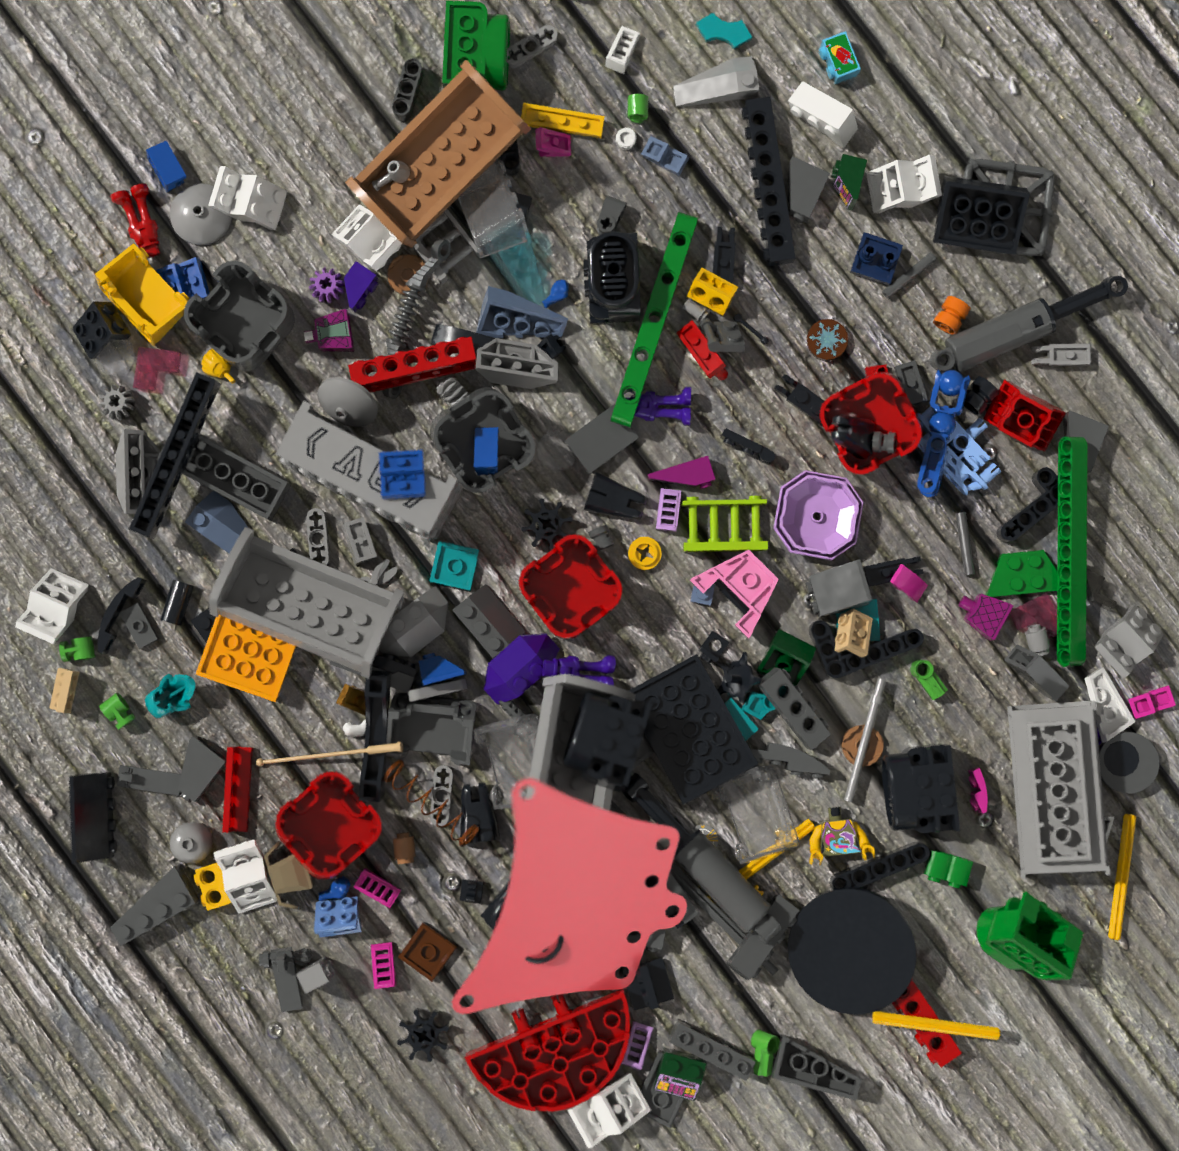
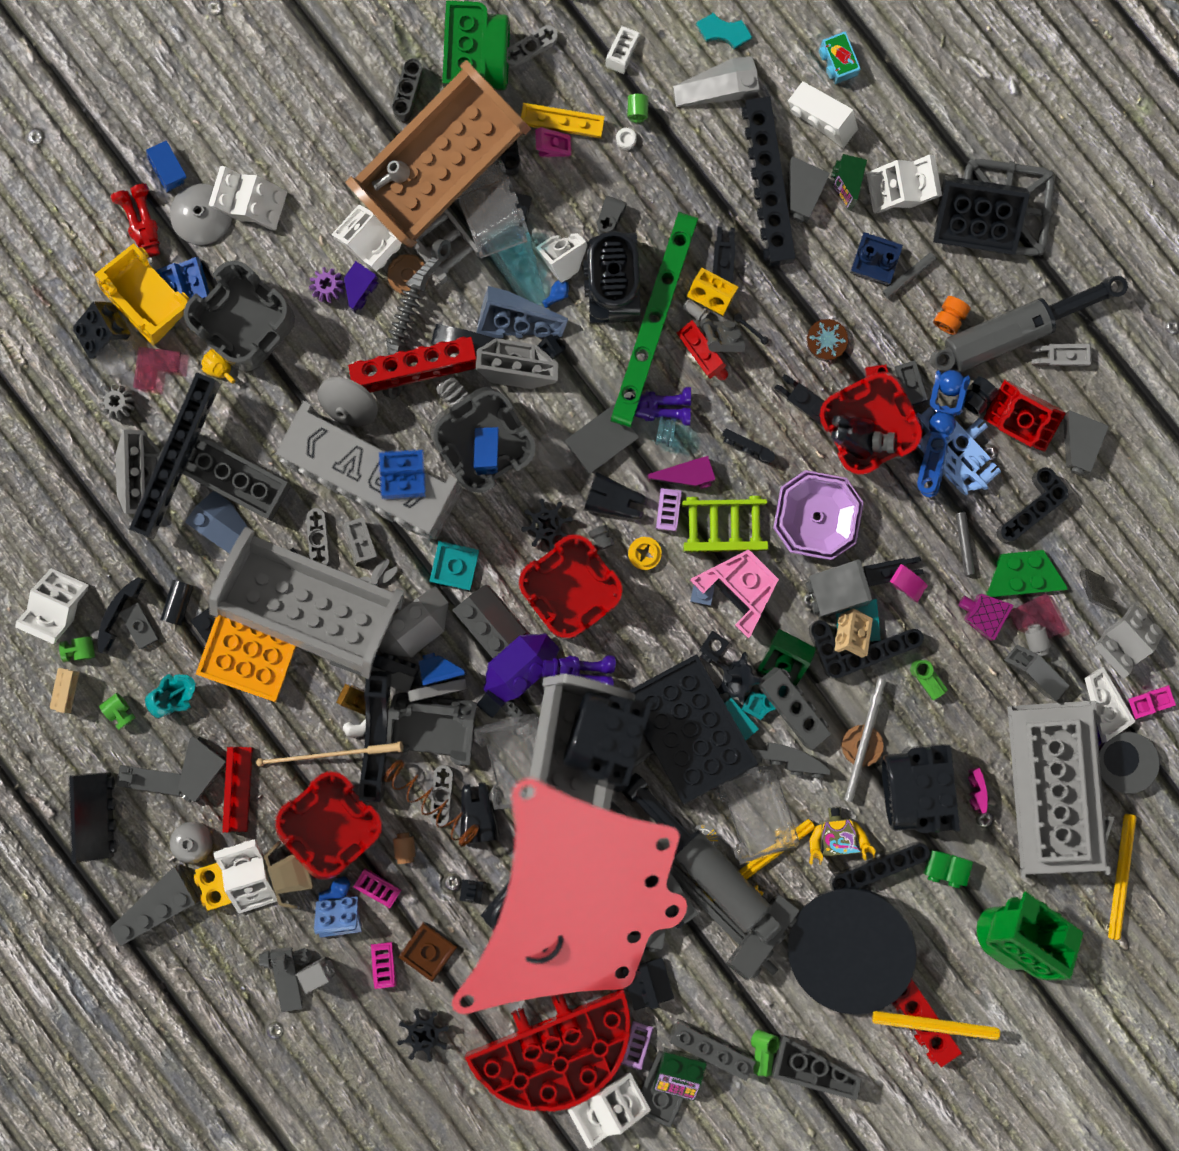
torso [304,309,355,352] -> none
sand blue slope [641,136,689,176] -> none
green beam [1057,437,1088,667] -> none
none -> black tile [477,690,505,718]
none -> white slope [536,233,587,283]
none -> clear light blue wheel [655,416,677,448]

